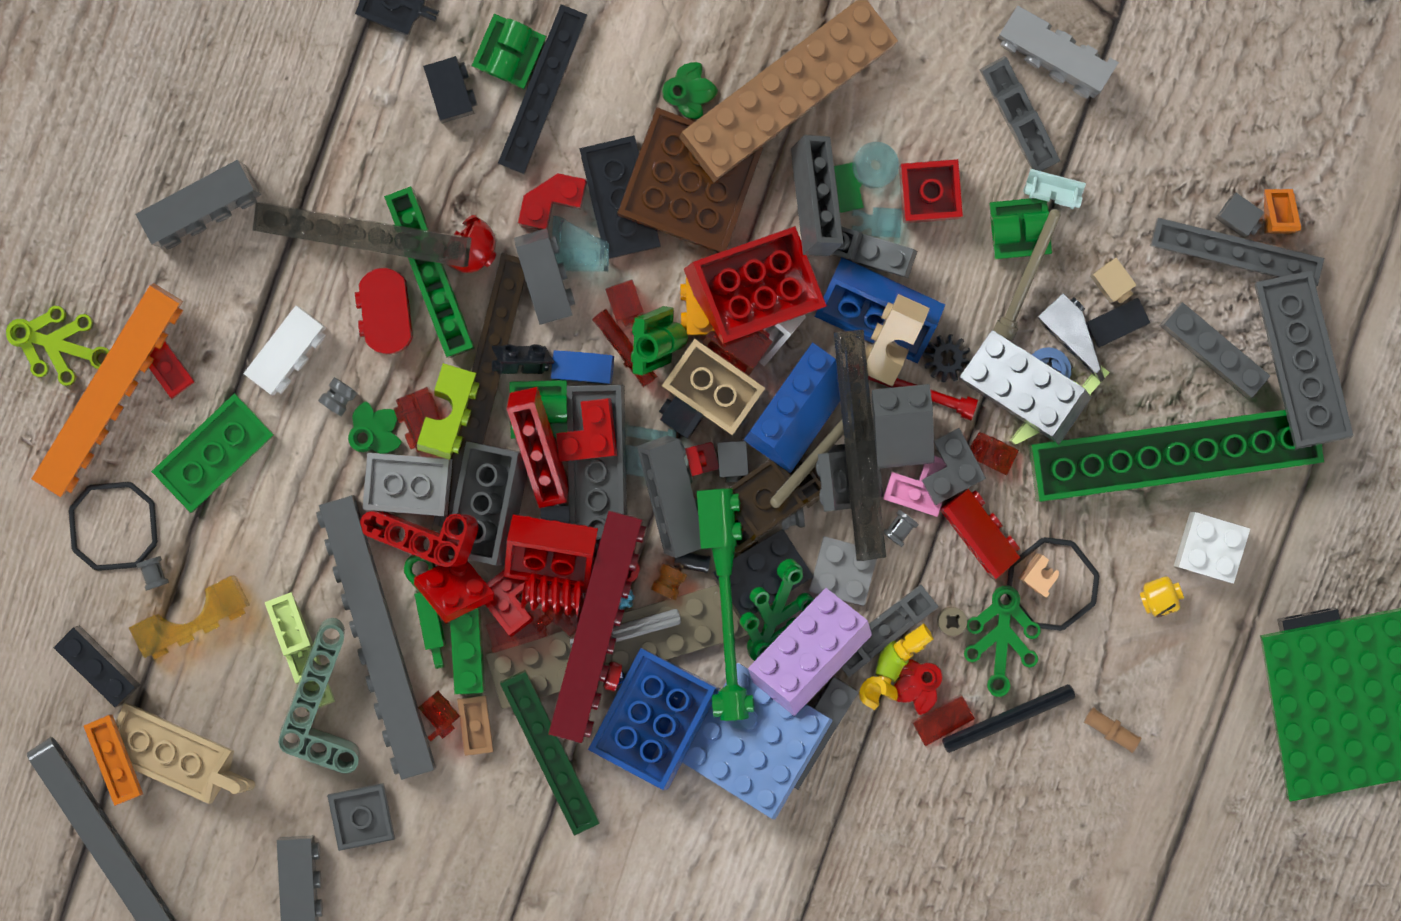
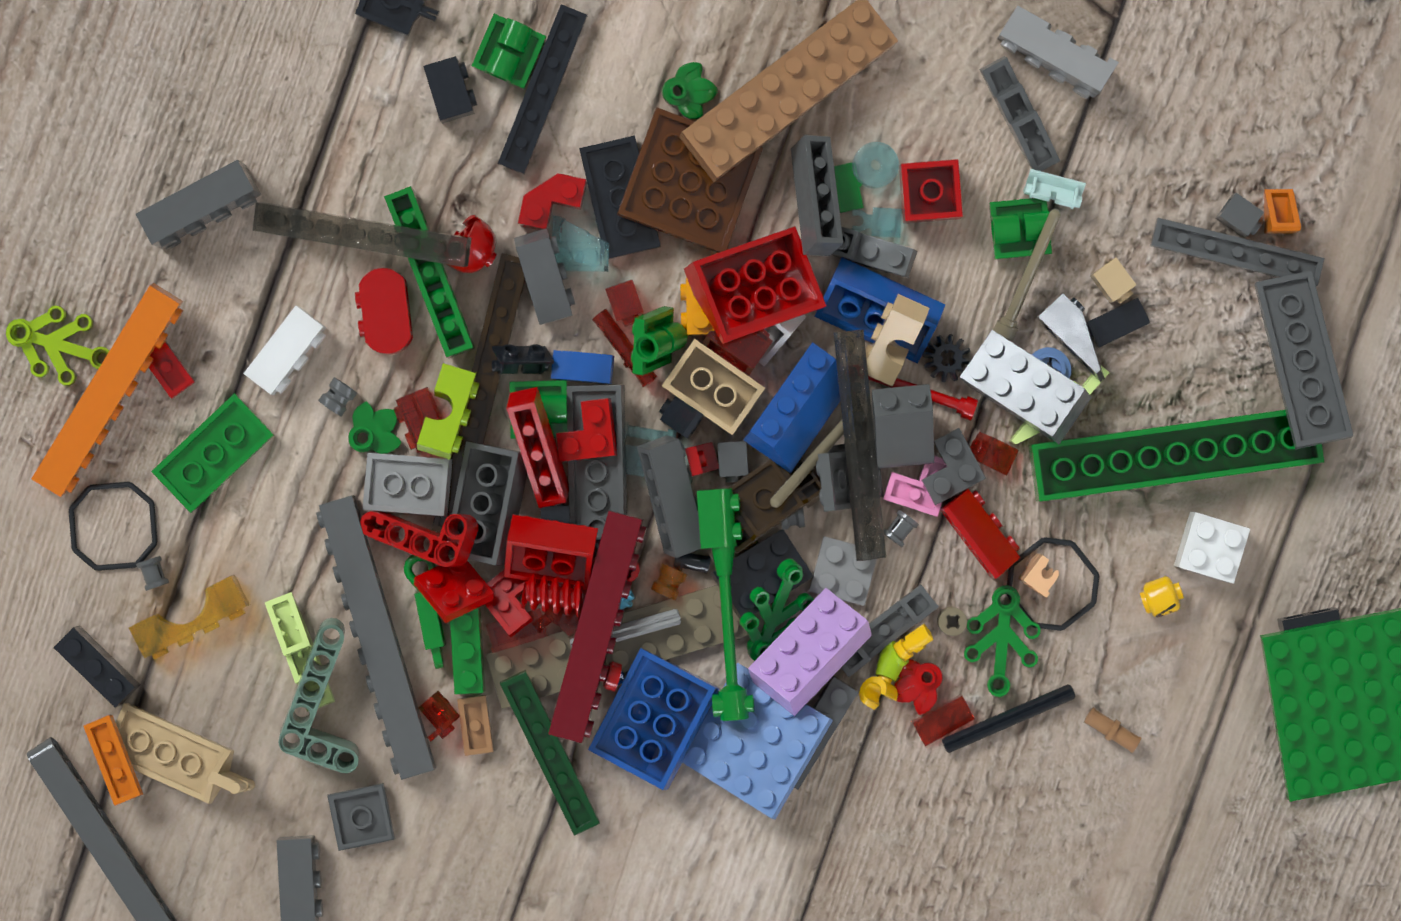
dark grey brick [1159,302,1270,398] -> none

